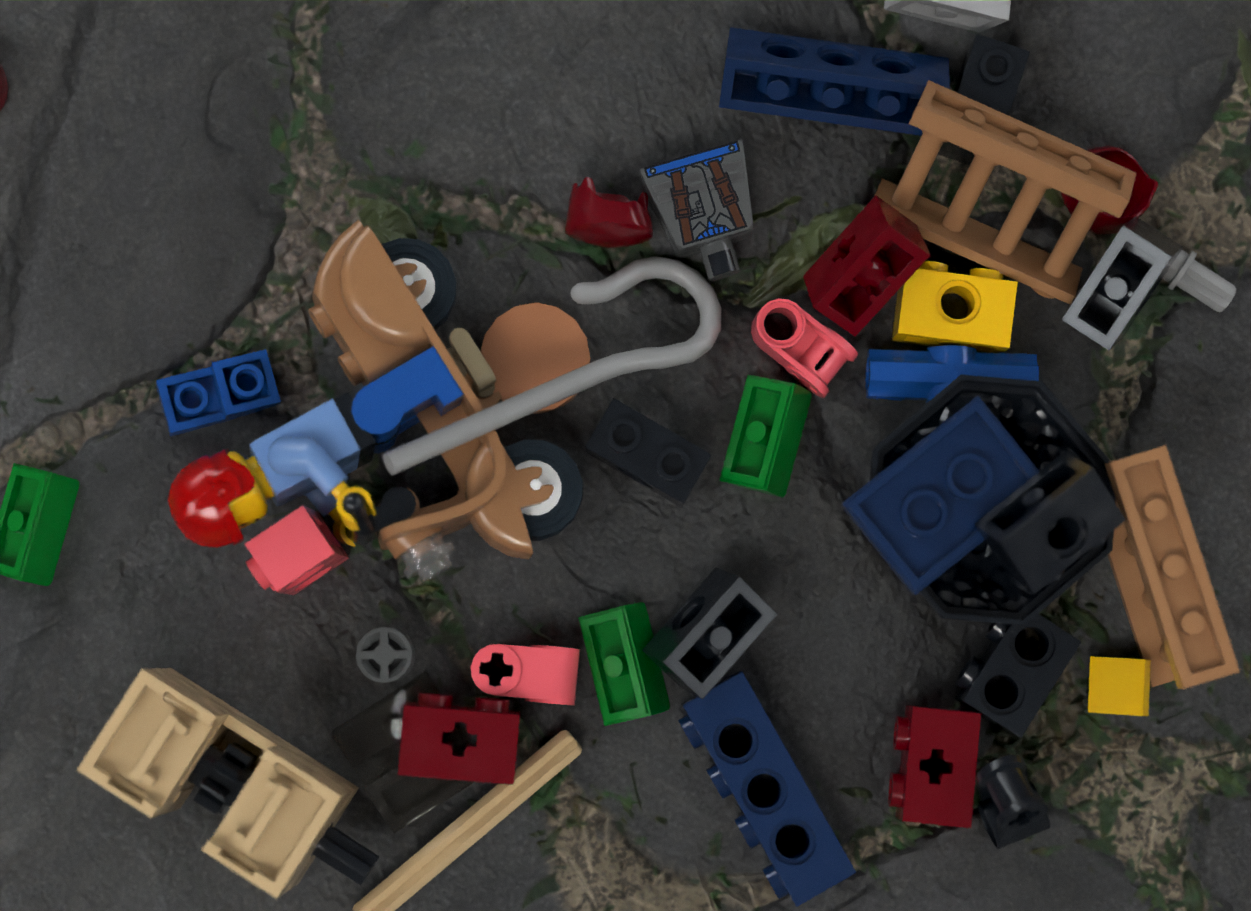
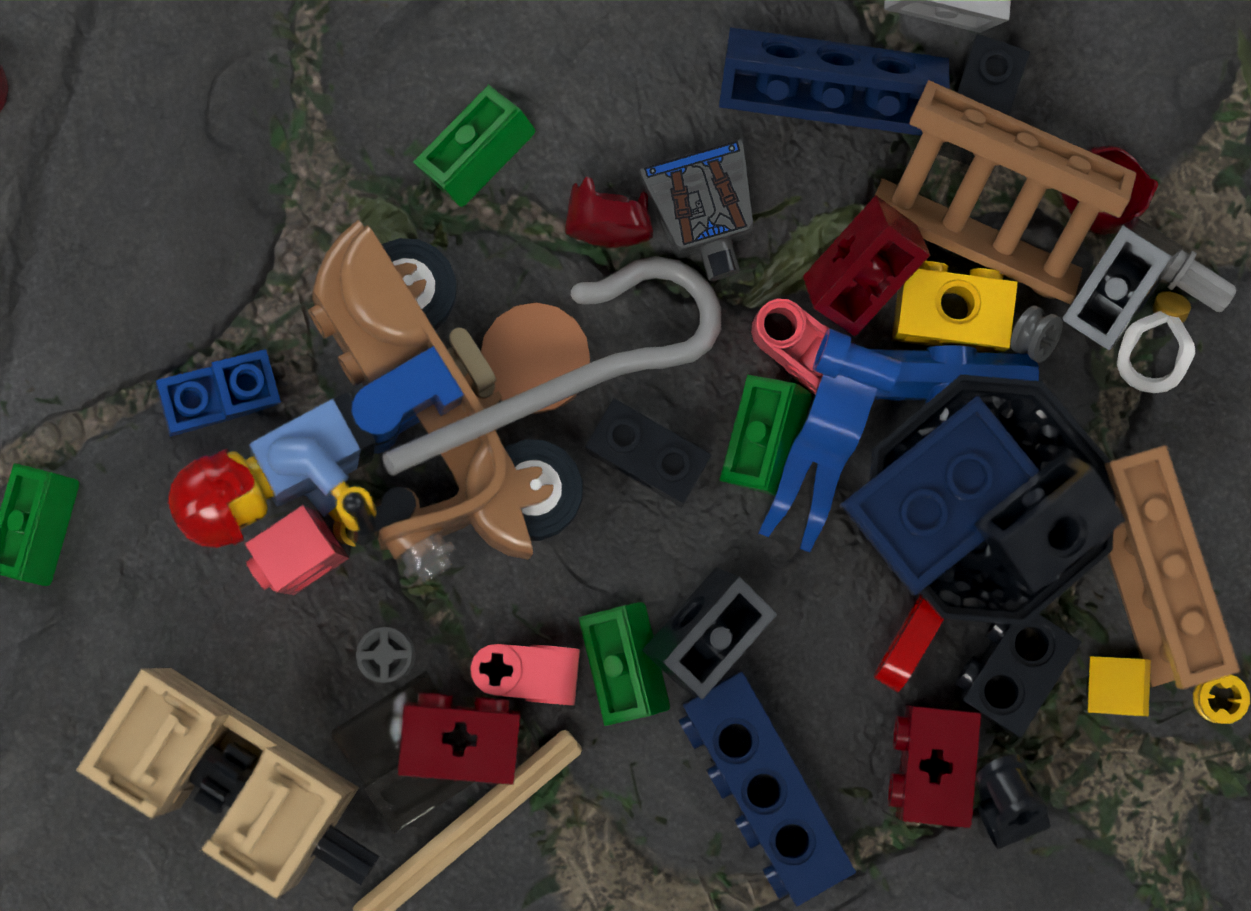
none -> green slope [413,85,535,207]
none -> blue flag [758,328,902,553]
none -> red beam [873,595,944,693]
none -> dark grey bush [1011,305,1063,363]
none -> white piece [1117,292,1195,393]
none -> yellow bush [1193,675,1250,724]

